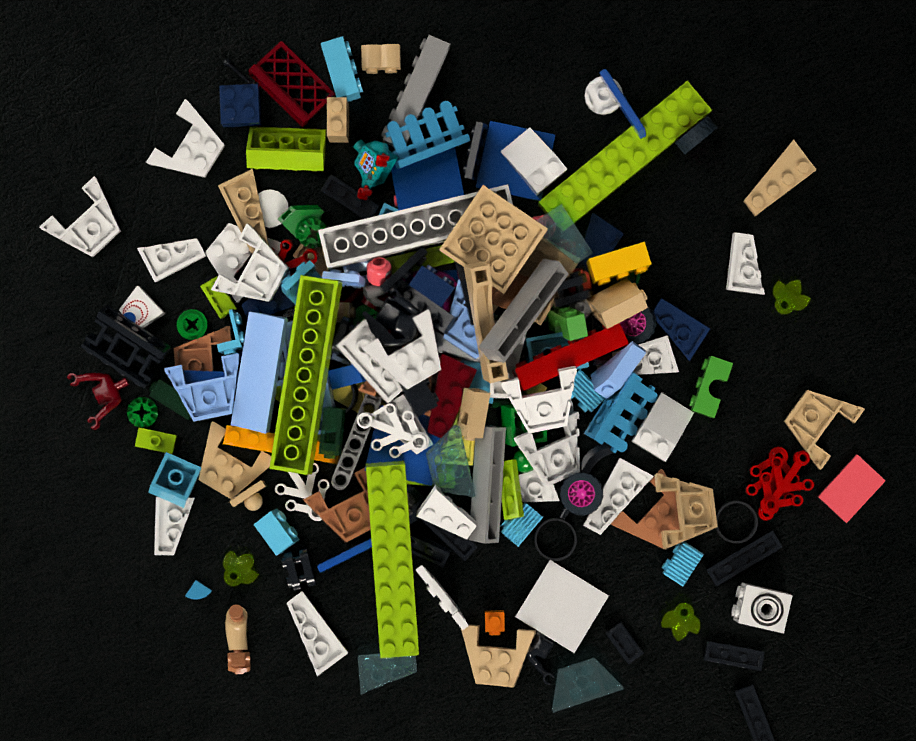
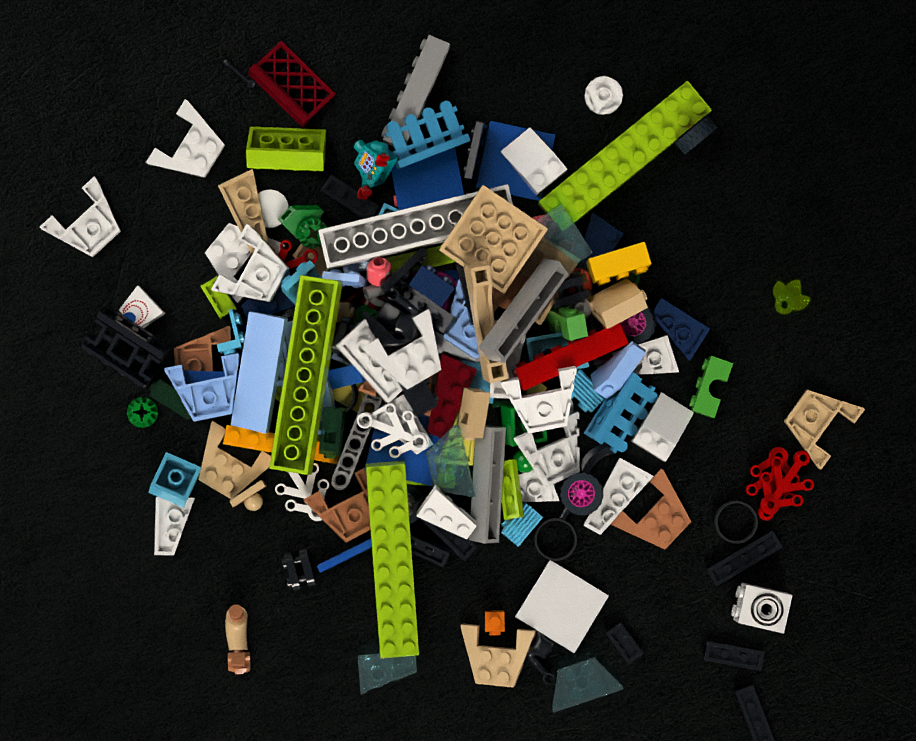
dark red piece [67,373,129,430] -> none
lime plate [135,428,177,454] -> none
white wing [137,238,206,282] -> none
green gear [177,309,207,340] -> none
dark azure tile [186,580,212,599] -> none
dark blue brick [219,84,261,127] -> none
clear neon green plate [223,551,258,587] -> none
medium azure brick [254,509,300,556] -> none
white wing [287,591,348,676] -> none
medium azure brick [321,37,363,102] -> none
tan brick [327,97,349,143] -> none
tan brick [361,44,401,74] -> none
white wing [416,565,469,630] -> none
blue tile [599,69,646,139] -> none
tan wing [654,473,718,549] -> none
clear neon green plate [661,603,700,641] -> none
medium azure brick [662,542,704,586] -> none
white wing [726,233,765,295] -> none
tan wing [743,140,816,216] -> none
coral tile [817,455,885,523] -> none

